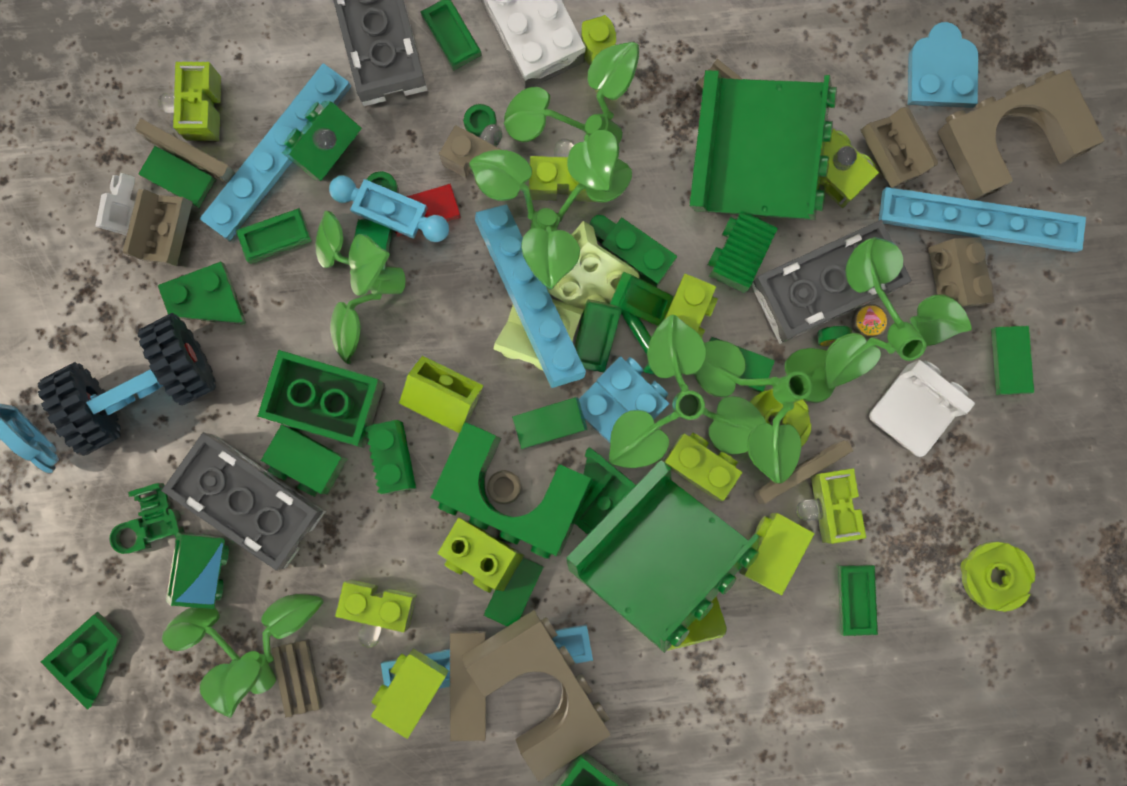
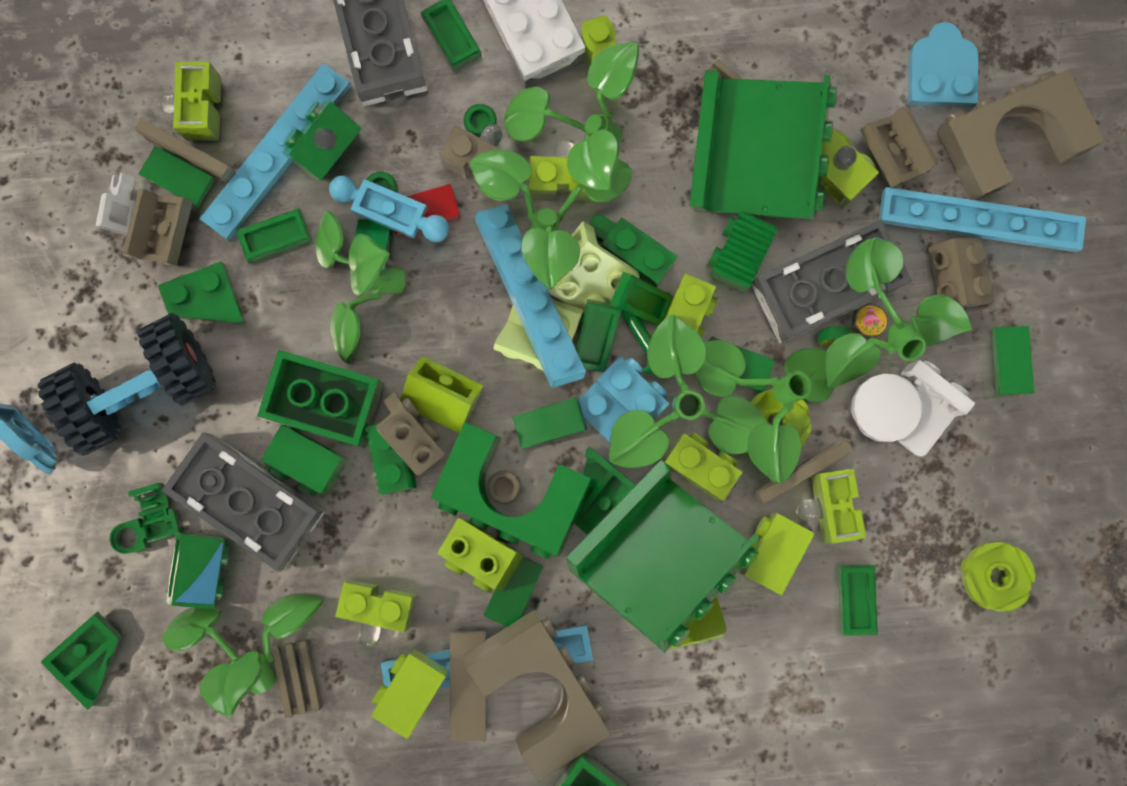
none -> dark tan bracket [376,392,445,476]
none -> white tile [851,374,922,442]

